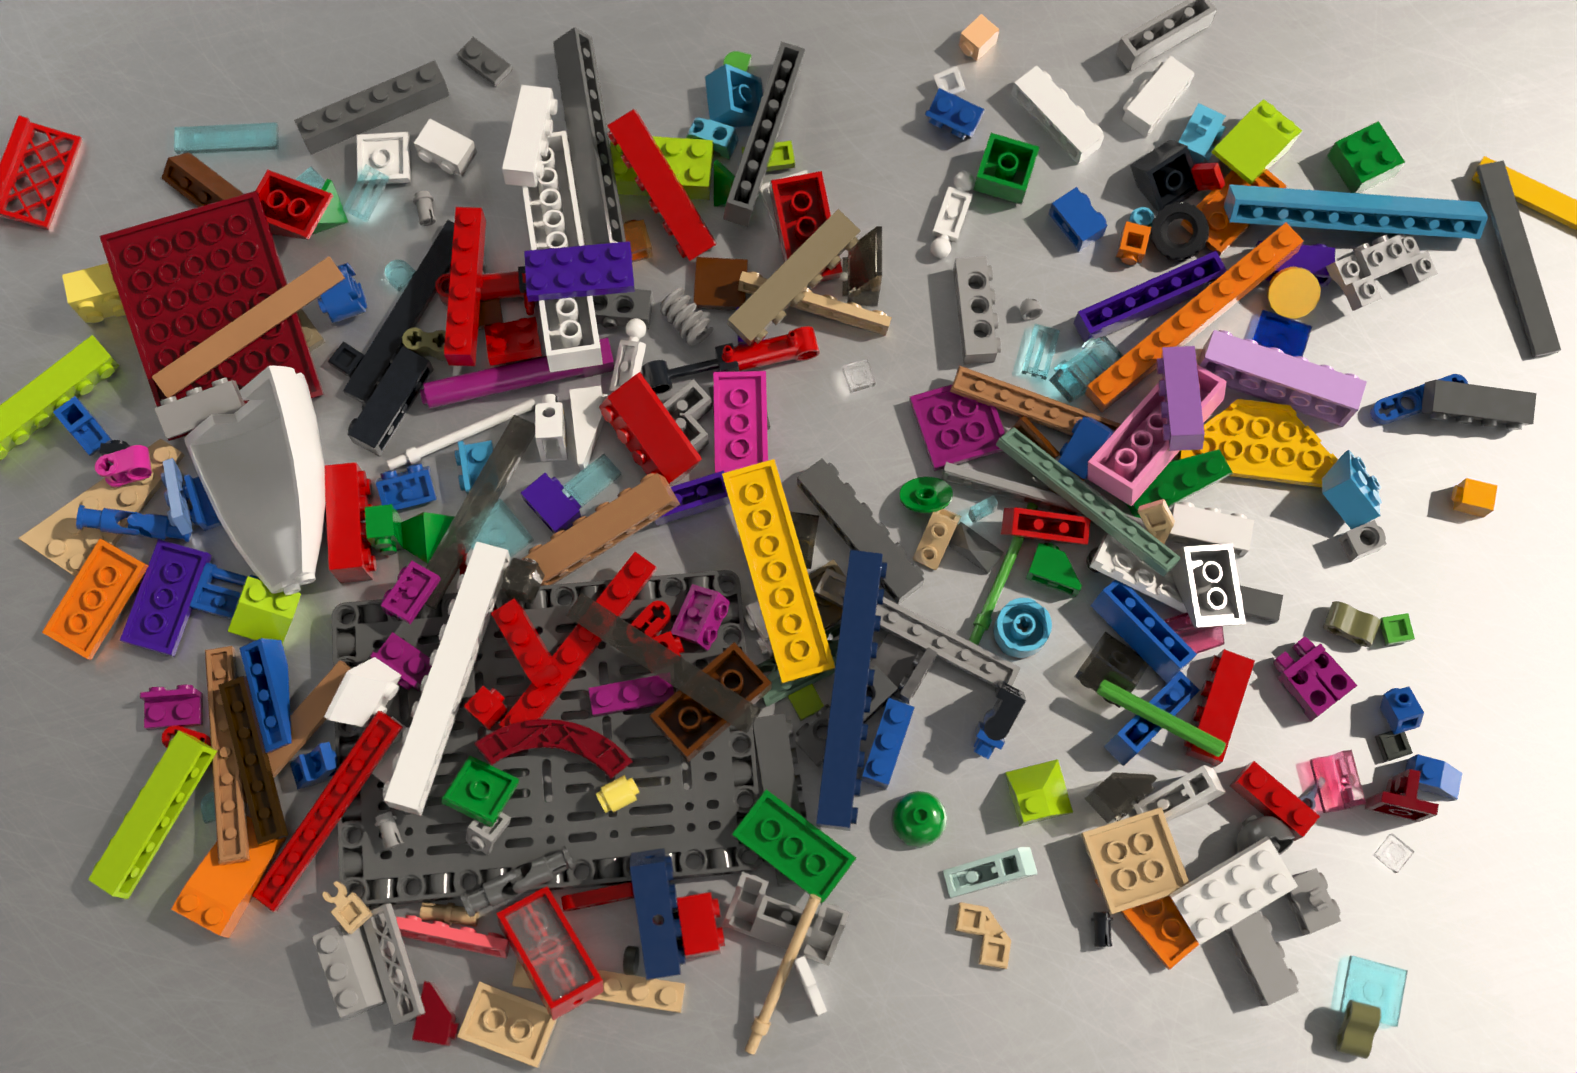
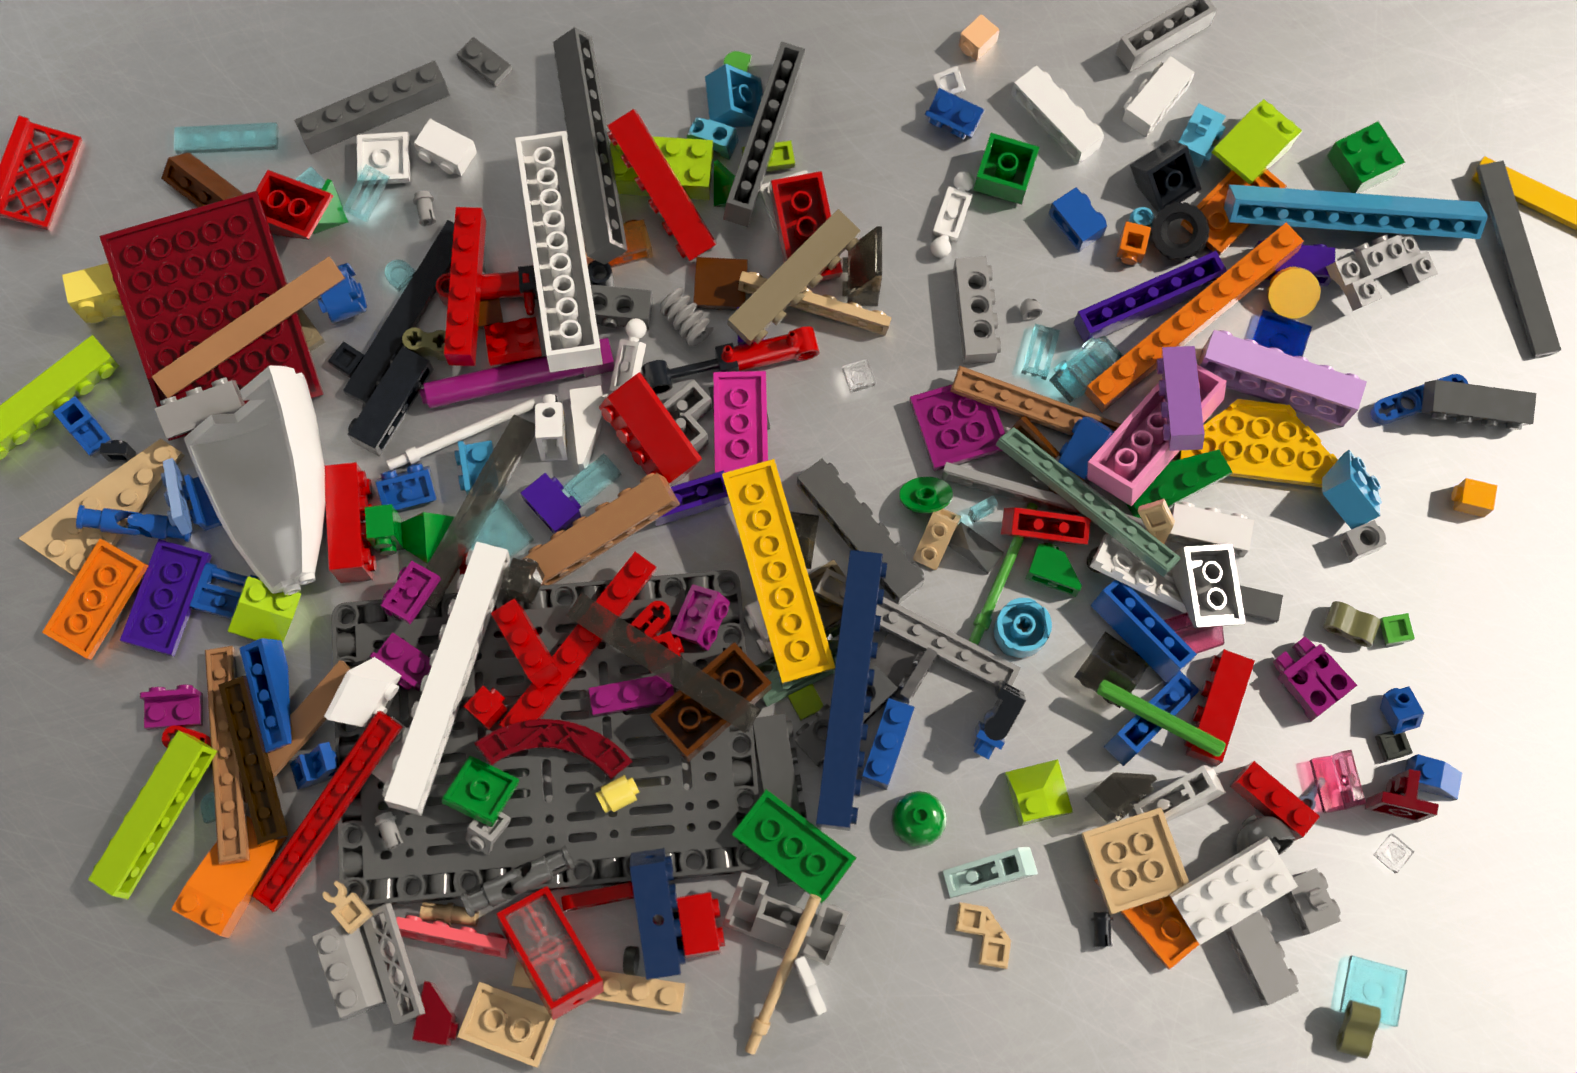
dark pink piece [95,445,152,488] -> none
white brick [502,85,558,188] -> none
dark purple plate [524,241,635,302] -> none
red plate [1191,162,1225,191] -> none

